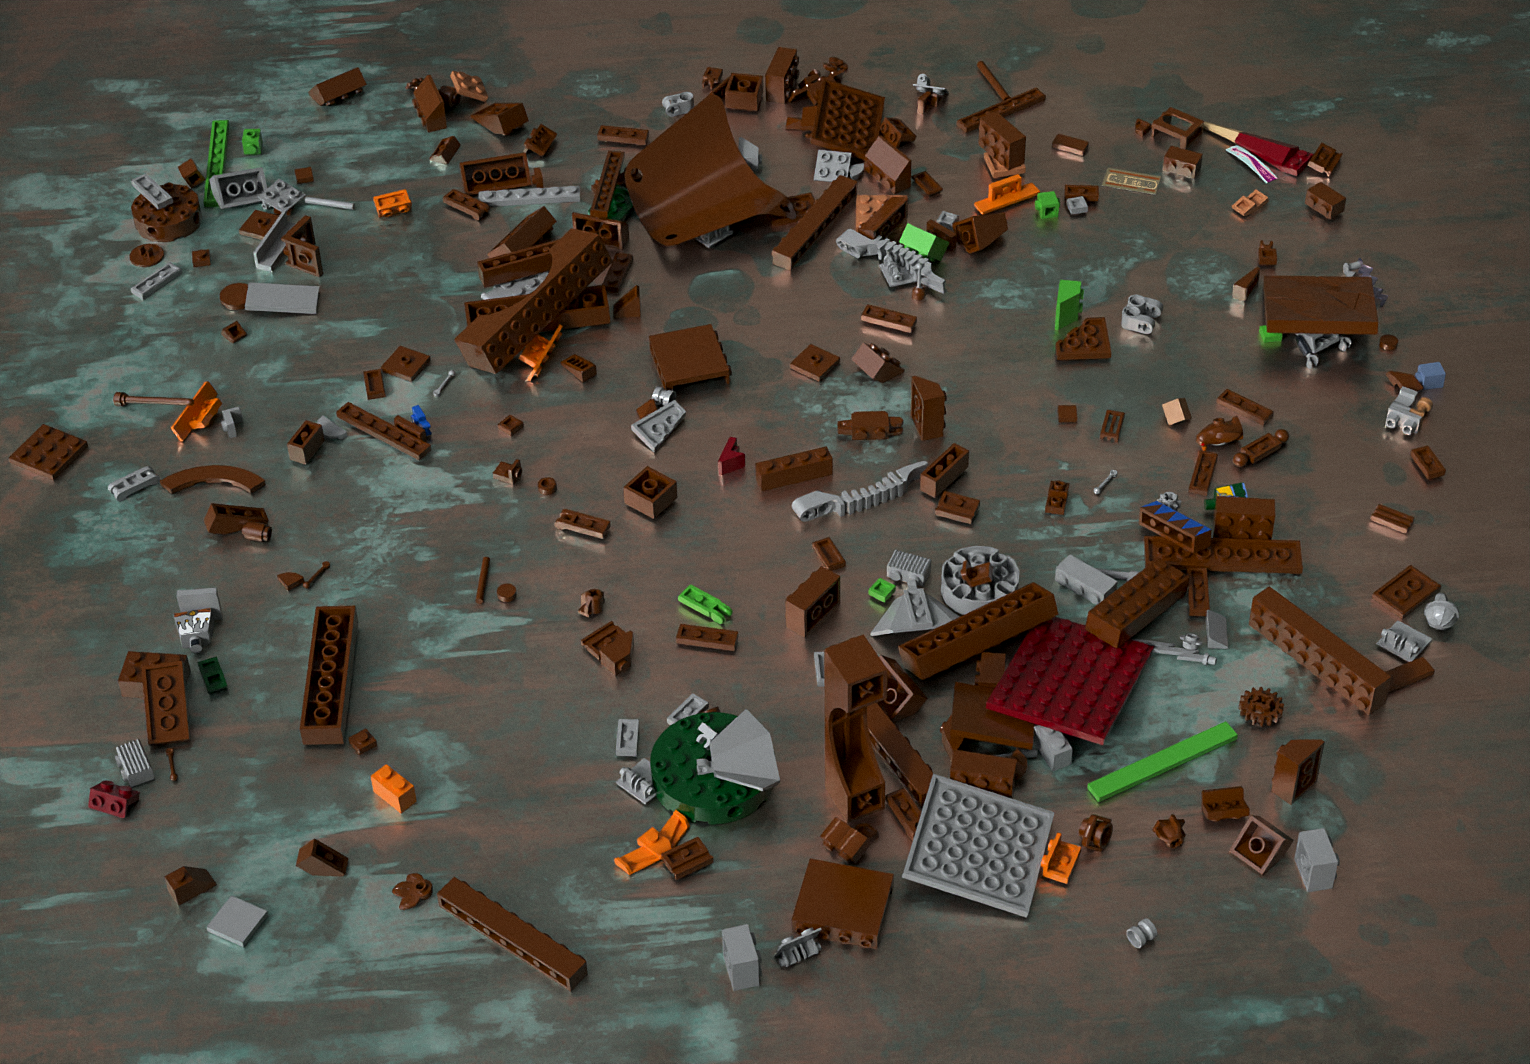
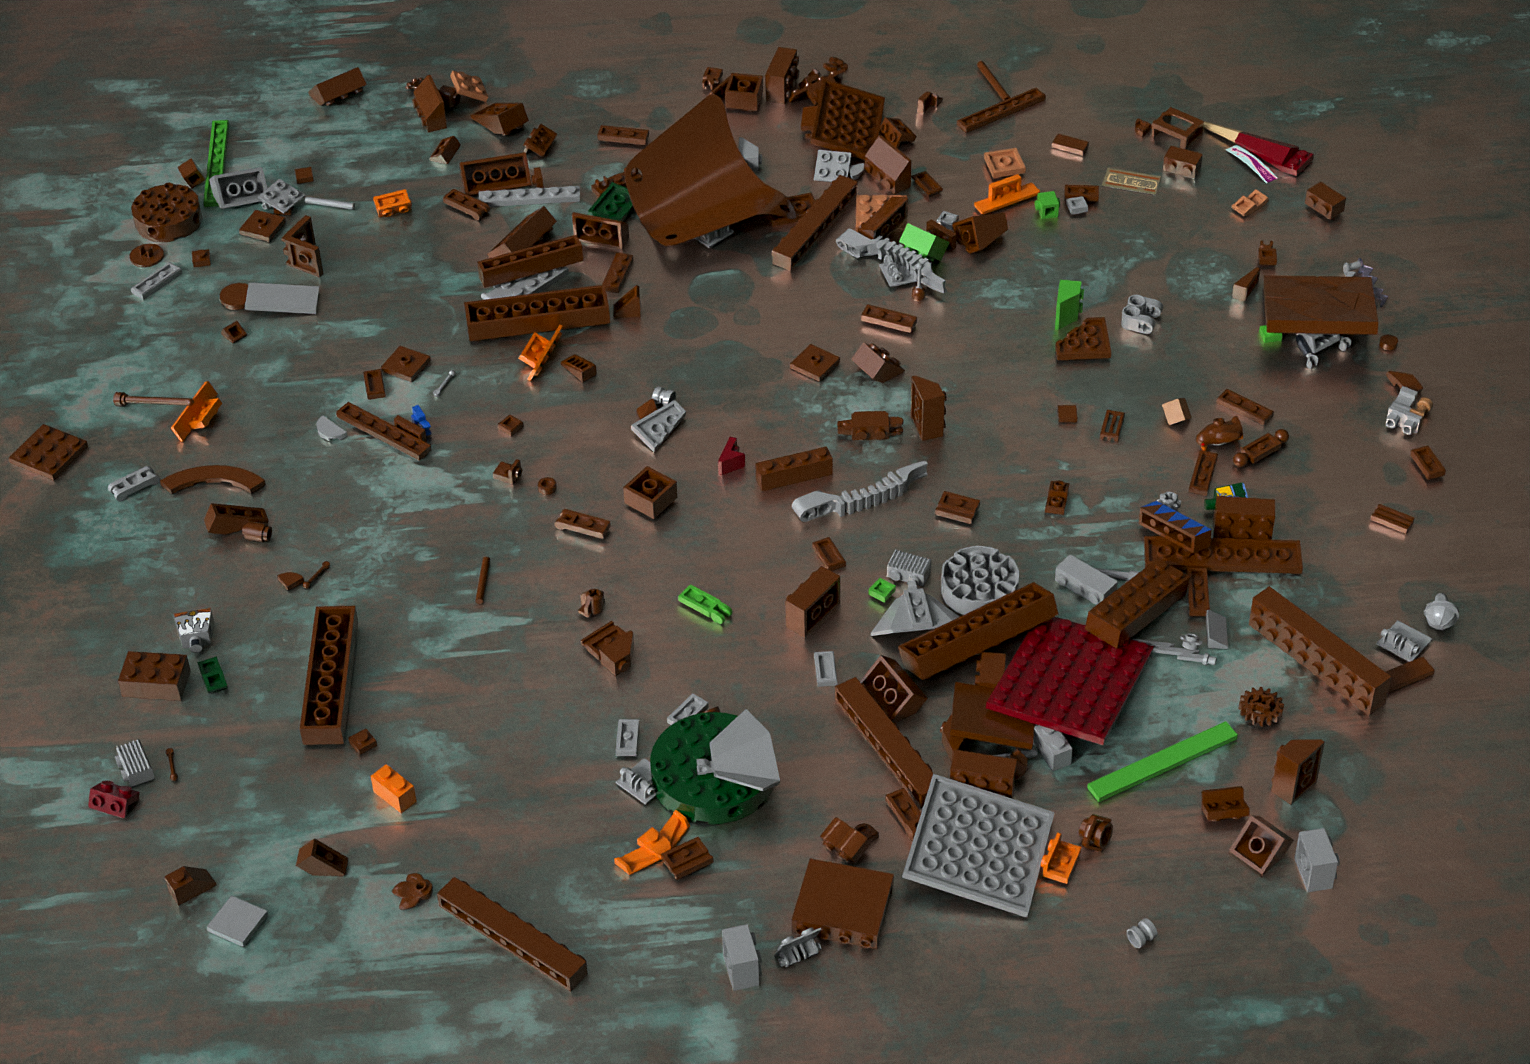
light grey plate [131,173,173,210] -> none
reddish brown plate [141,661,191,746] -> none
light grey tile [176,588,223,620] -> none
light grey bracket [221,407,243,438] -> none
bright green brick [242,129,263,155] -> none
light grey panel [253,212,295,272] -> none
reddish brown brick [287,420,325,465] -> none
reddish brown arch [454,228,613,374] -> none
reddish brown tile [497,583,517,602] -> none
reddish brown plate [590,150,625,219] -> none
reddish brown panel [649,324,732,391] -> none
light grey piece [662,92,694,117] -> none
reddish brown plate [676,624,738,651] -> none
tile [696,722,718,750] -> none
reddish brown slope [785,117,802,130] -> none
reddish brown arch [824,634,887,823] -> none
light grey hinge [913,74,949,95] -> none
reddish brown brick [920,443,969,498] -> none
reddish brown bracket [961,560,993,588] -> none
reddish brown brick [978,111,1026,170] -> none
light grey hinge [1093,470,1117,495] -> none
reddish brown piece [1152,814,1186,848] -> none
reddish brown plate [1307,142,1343,176] -> none
reddish brown tile [1372,565,1441,619] -> none
sand blue brick [1415,362,1446,390] -> none

